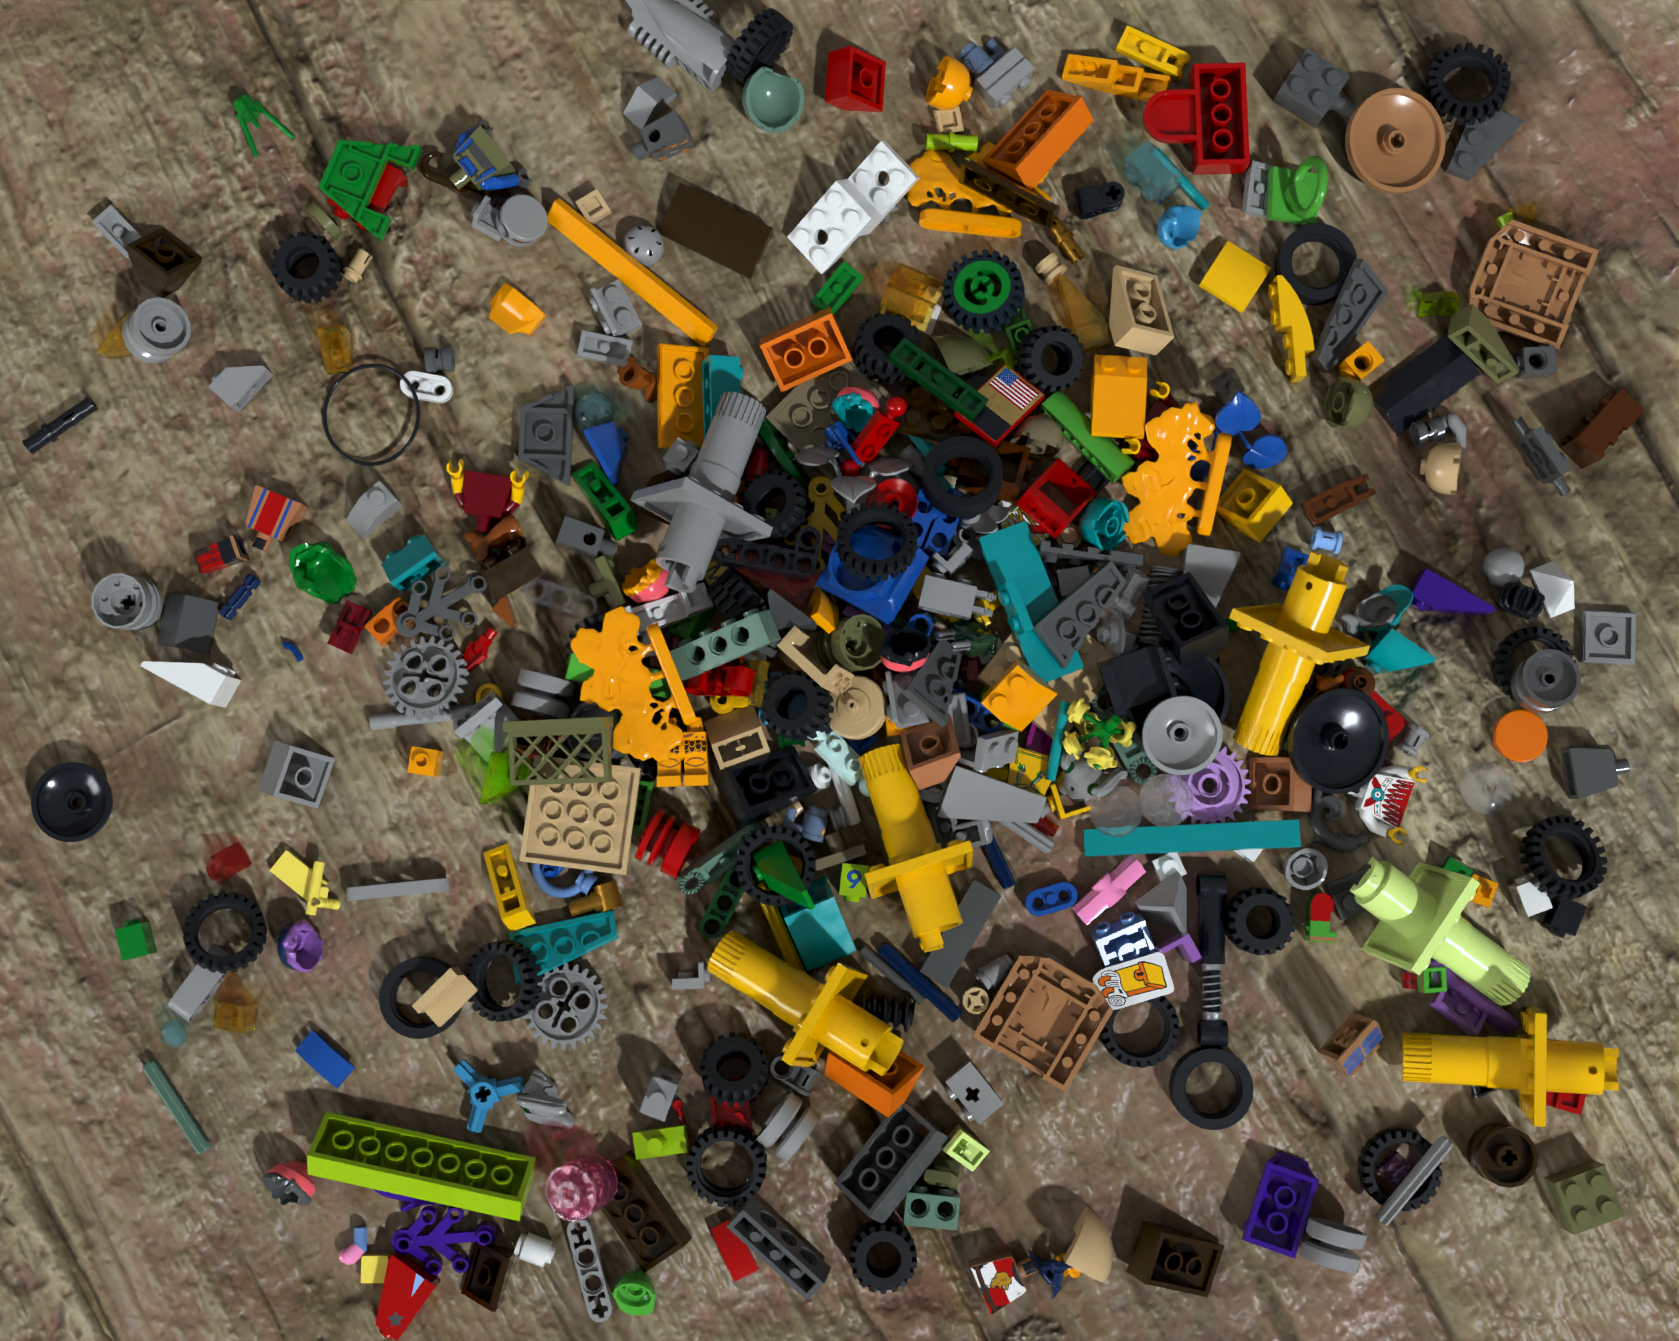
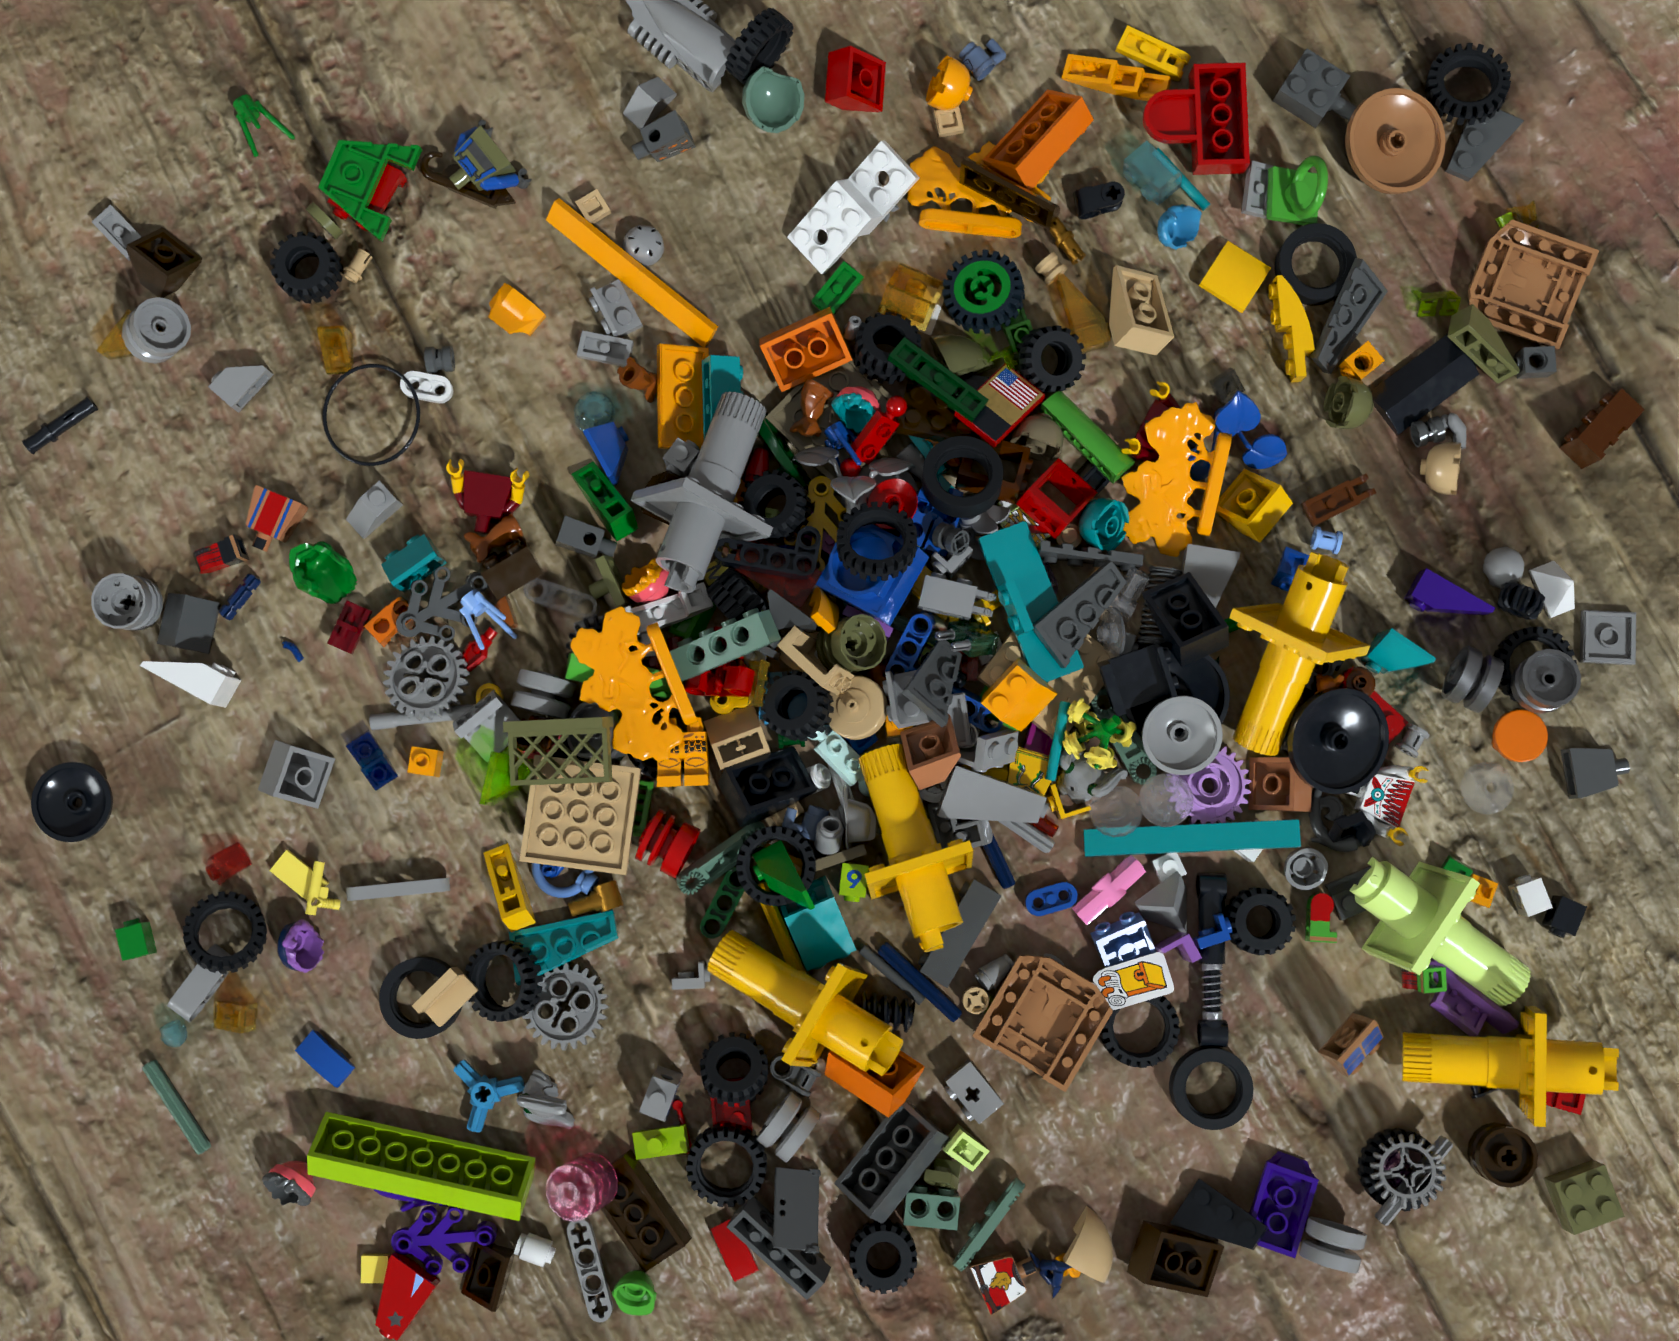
arm [339,1226,367,1265] -> none
light grey bracket [471,195,502,242] -> none
light grey head [496,194,548,247] -> none
dark grey wing [518,385,575,486] -> none
dark brown slope [659,183,773,279] -> none
black hair [879,626,931,673] -> none
lime pin [924,132,978,153] -> none
light grey brick [974,46,1034,109] -> none
light grey brick [1054,565,1093,599] -> none
light orange slope [1090,354,1147,439] -> none
light grey hair [1340,584,1413,634] -> none
dark grey plate [1512,416,1571,496] -> none
black tyre [1519,815,1607,901] -> none
none -> clear blue slope [346,730,398,791]
none -> light blue plant [459,589,517,650]
none -> dark grey door [773,1167,821,1254]
none -> dark orange animal [790,379,834,437]
none -> light grey brick [814,816,844,855]
none -> light grey piece [842,785,876,849]
none -> light grey arm [843,316,862,341]
none -> dark grey wheel [932,522,970,556]
none -> sand green plate [952,1177,1025,1271]
none -> black wing [1170,1179,1269,1250]
none -> blue bracket [1192,913,1232,949]
none -> black bracket [1328,811,1376,847]
none -> light grey gear [1370,1134,1446,1210]
none -> flat silver wheel [1441,645,1504,713]

